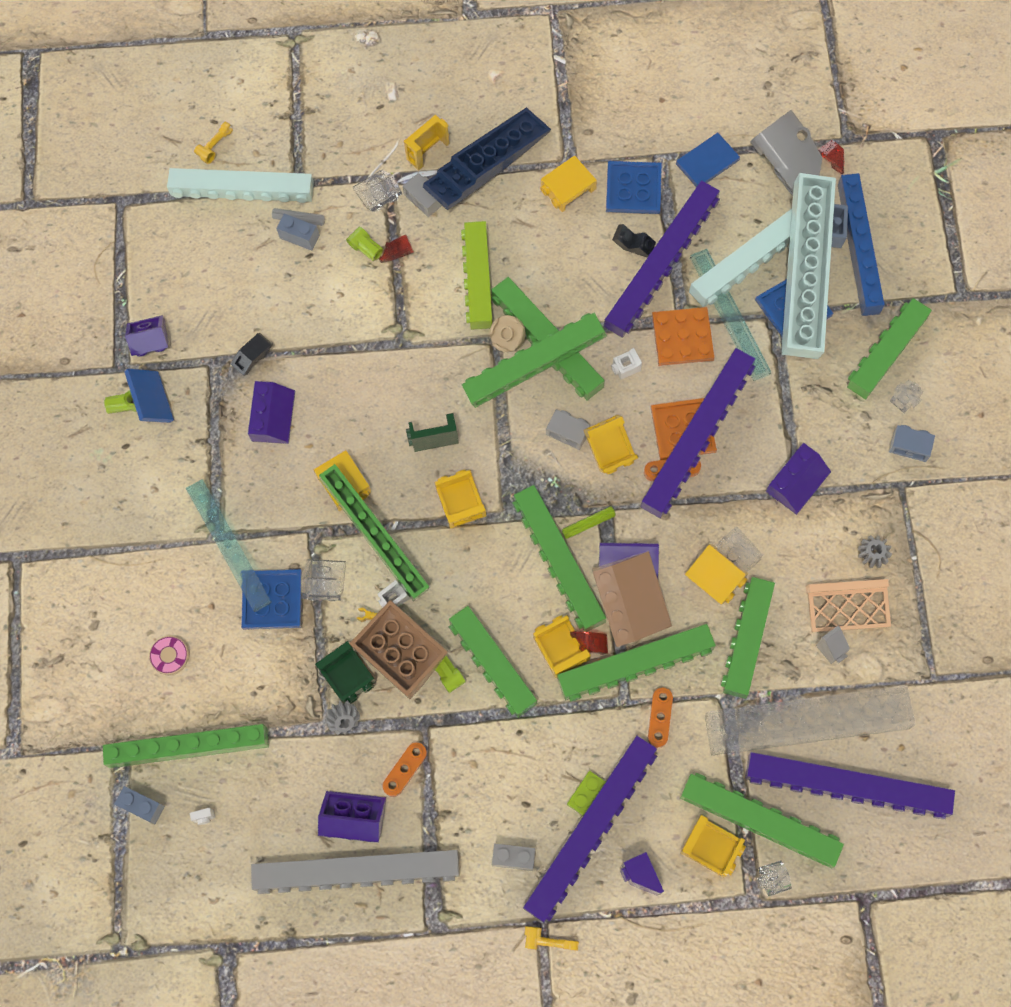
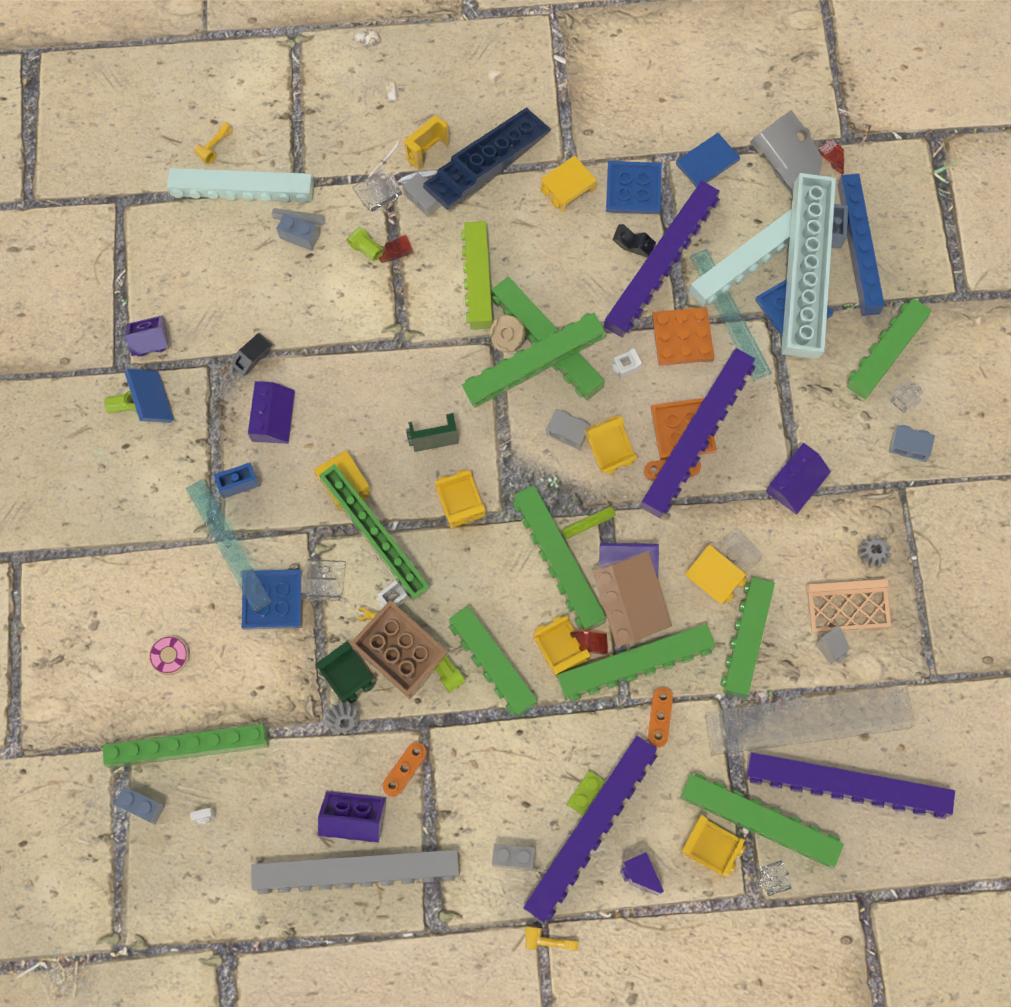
none -> blue brick [214,462,260,499]

